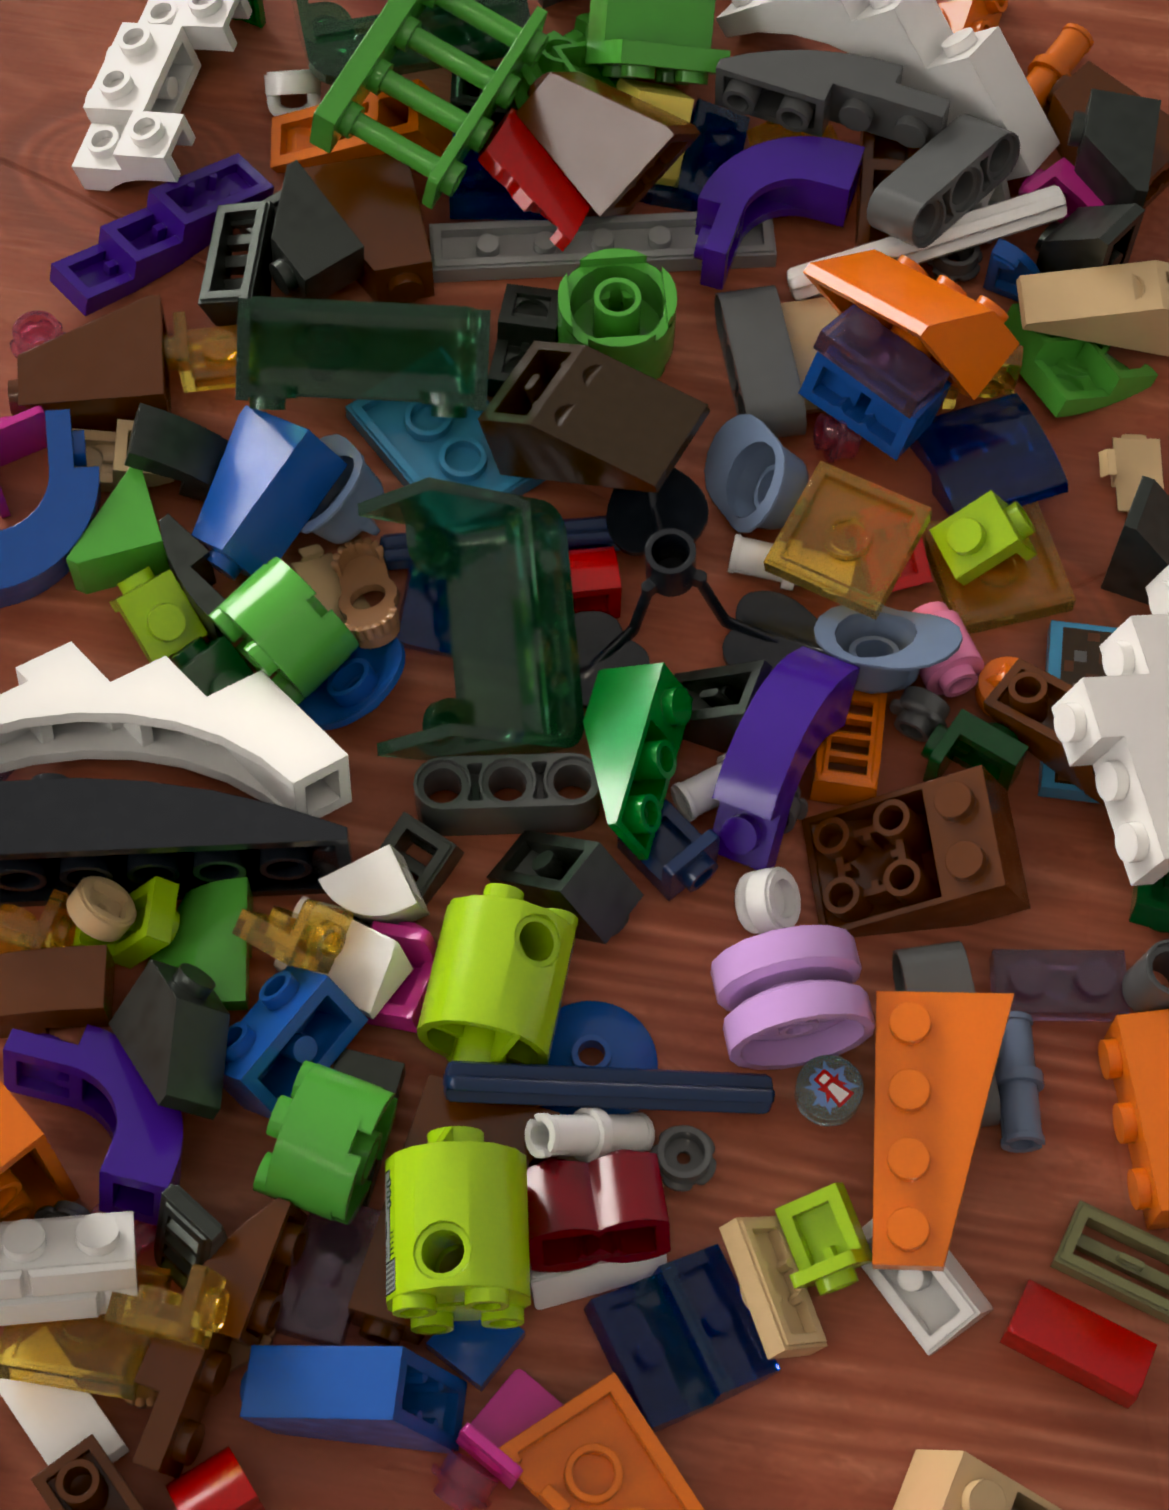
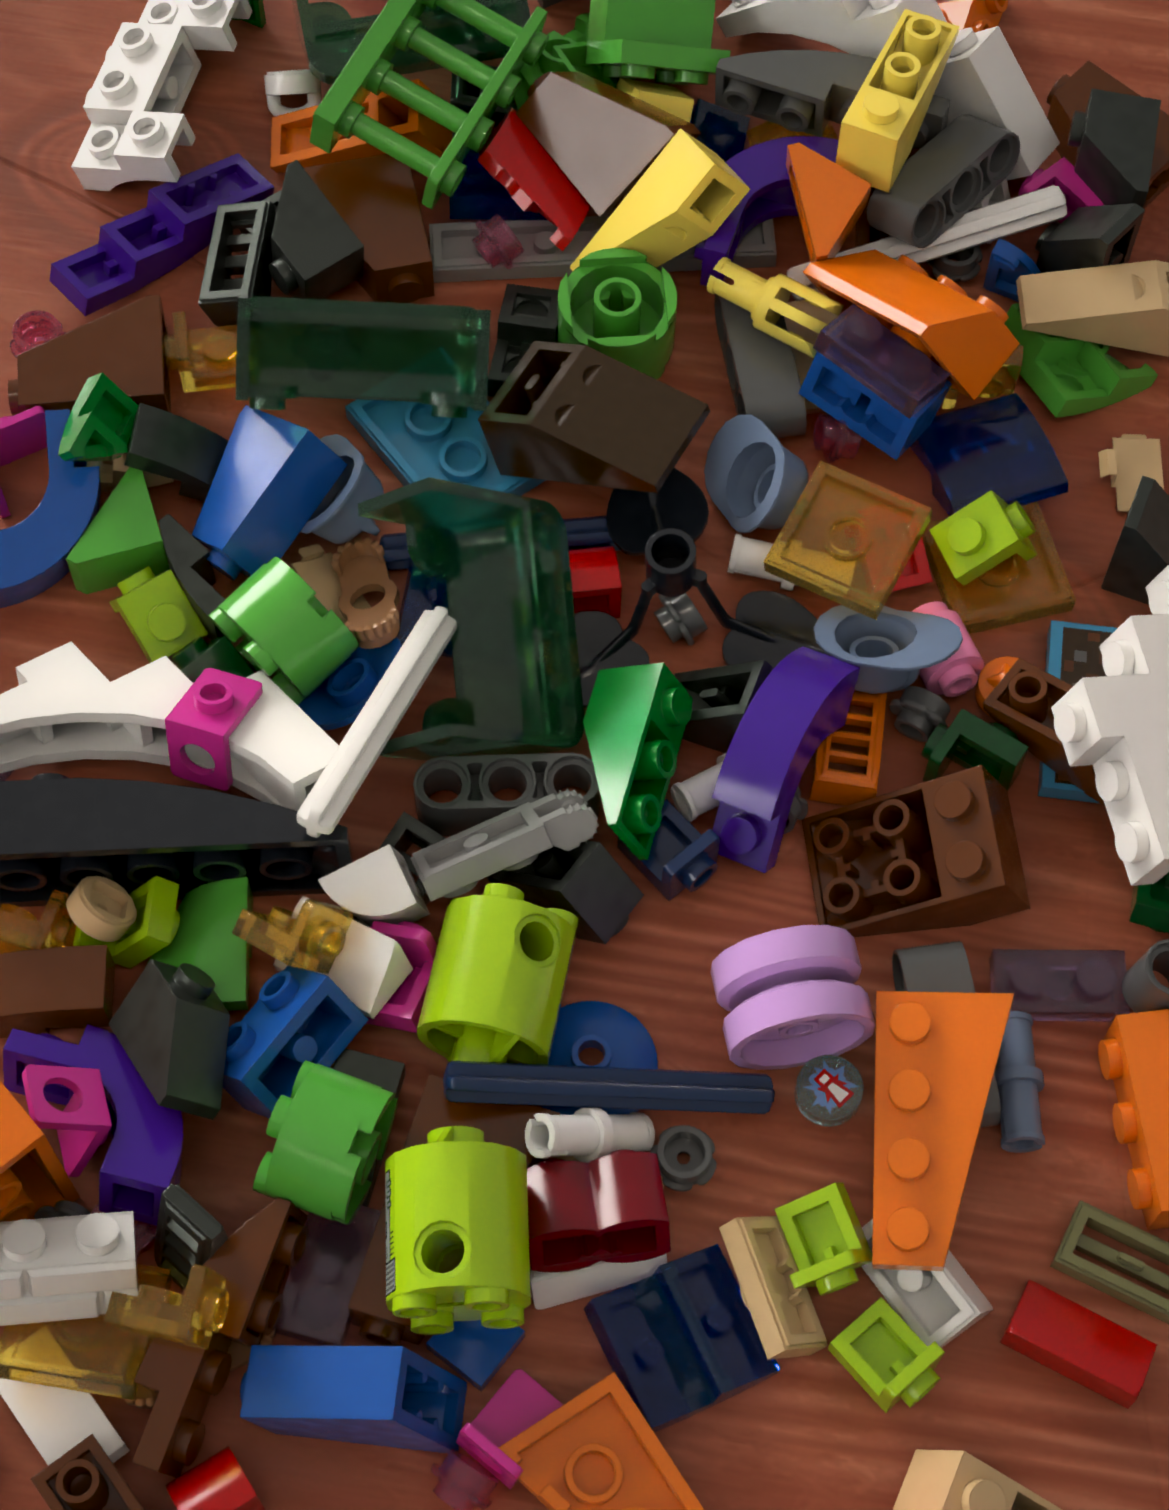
white tile [735,866,801,934] -> none
orange pin [1026,23,1094,109] -> none
none -> dark pink bracket [22,1064,112,1177]
none -> green slope [58,372,139,461]
none -> dark pink bracket [165,668,263,791]
none -> white axle [297,606,457,838]
none -> light grey hinge [410,788,599,902]
none -> clear pink plate [472,214,524,269]
none -> light yellow slope [569,128,750,271]
none -> dark grey plate [653,593,708,646]
none -> light yellow arm [706,257,844,358]
none -> orange slope [786,143,872,262]
none -> lime bracket [828,1297,945,1413]
none -> light yellow slope [835,9,960,193]

